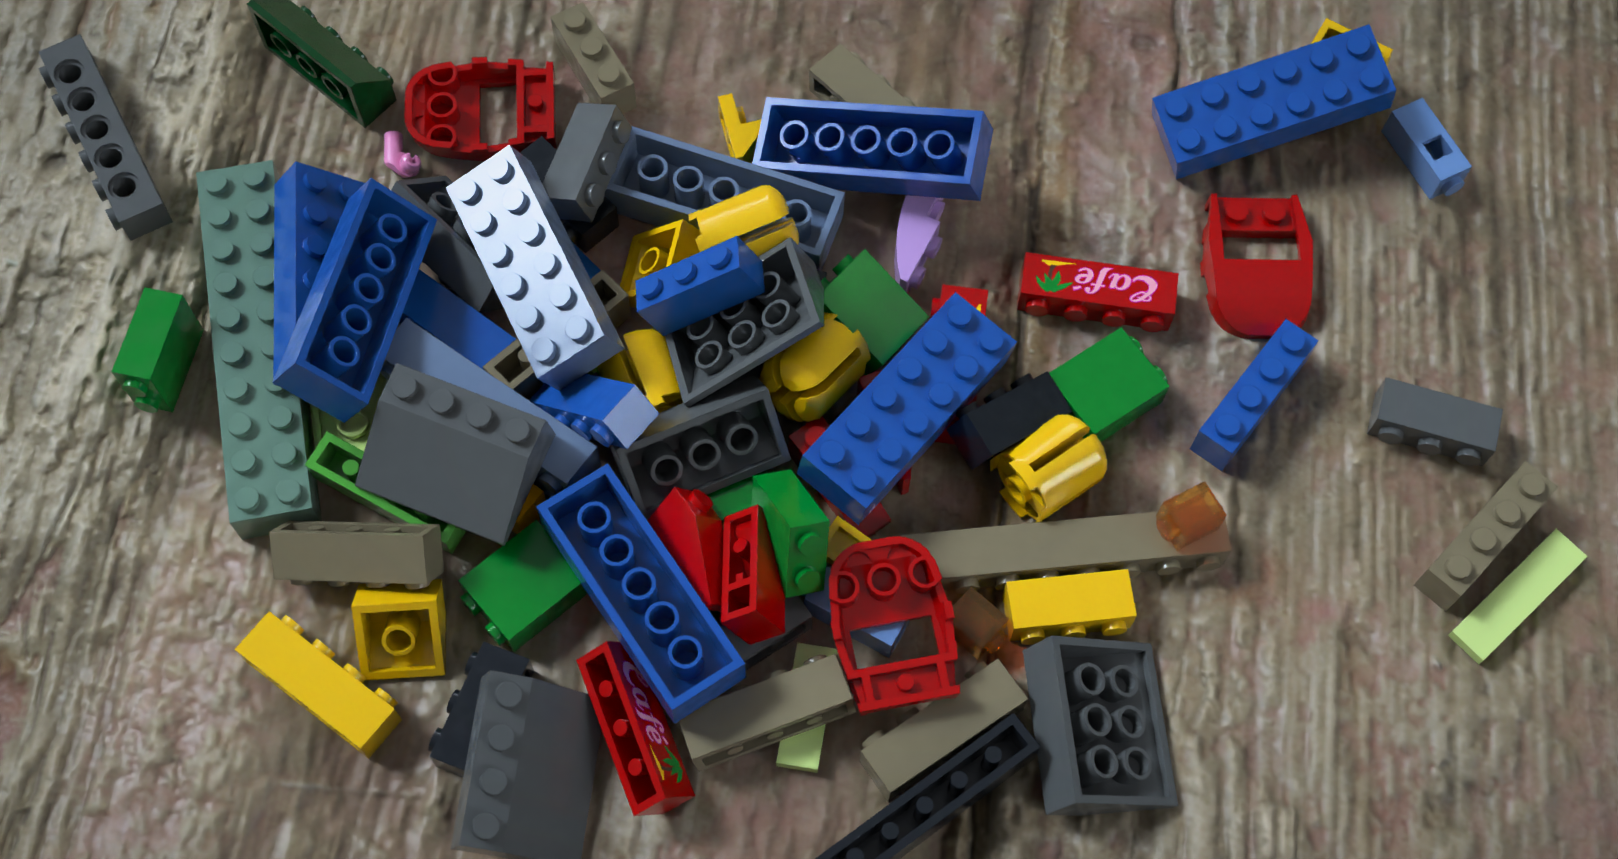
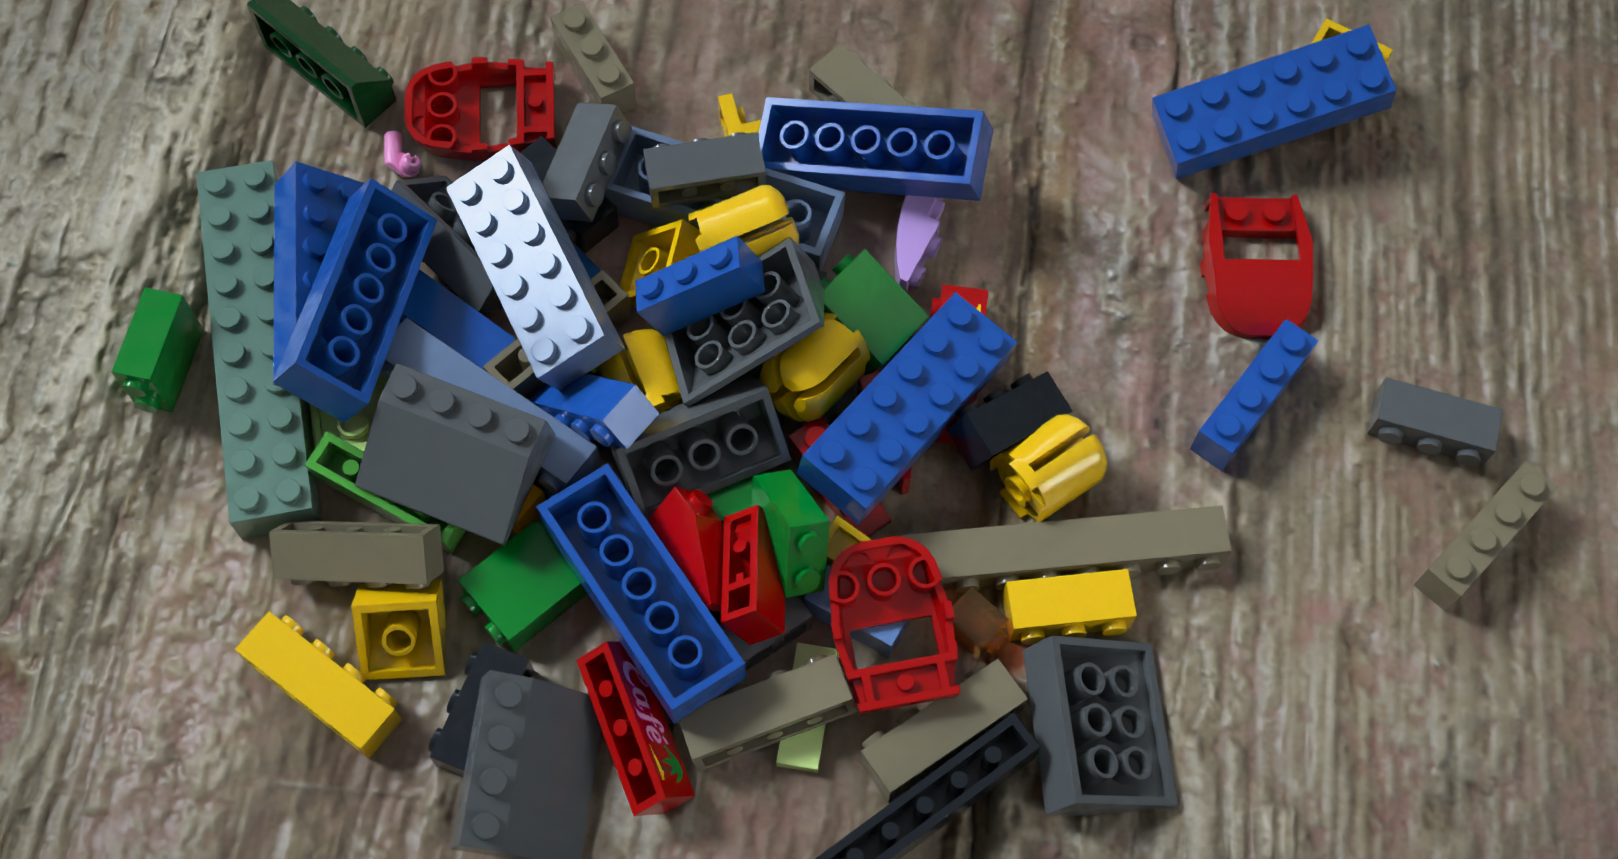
dark grey brick [38,34,173,241] -> none
red brick [1016,252,1179,332] -> none
green brick [1049,327,1170,442] -> none
clear orange brick [1156,481,1227,551] -> none
medium blue brick [1381,98,1472,200] -> none
yellowish green tile [1448,528,1588,664] -> none
none -> dark grey brick [643,132,766,209]

